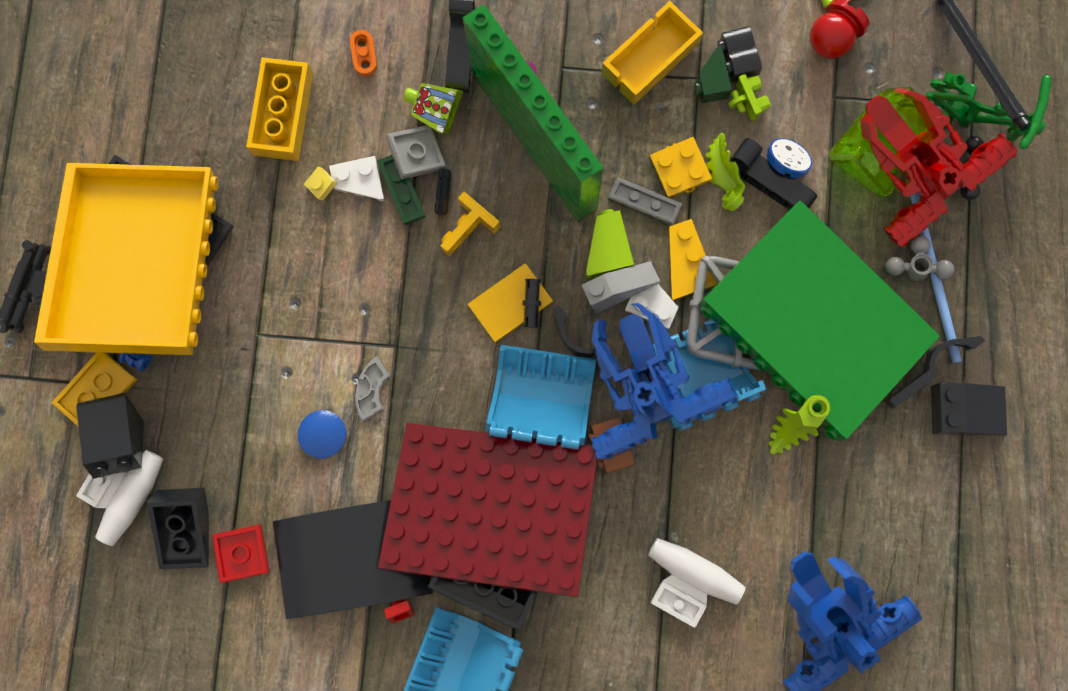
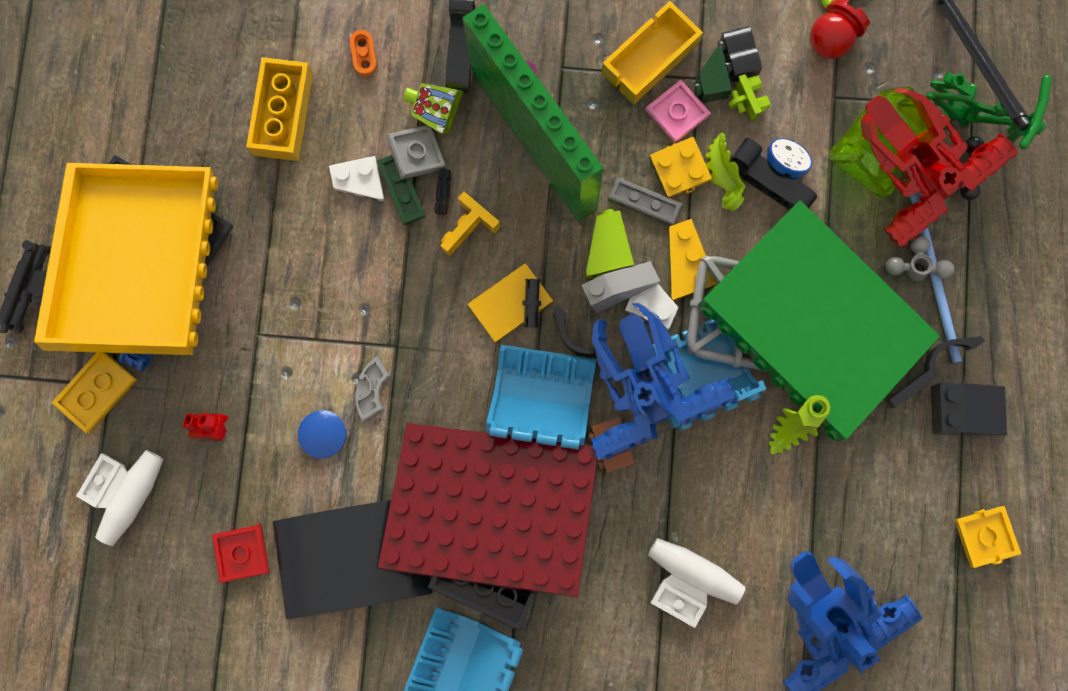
black slope [76,393,144,479] -> none
black slope [147,488,209,569] -> none
light yellow plate [304,167,337,201] -> none
red plate [384,600,416,624] -> none
none -> red hips [182,413,228,441]
none -> bright pink tile [645,80,711,144]
none -> yellow plate [954,506,1021,568]

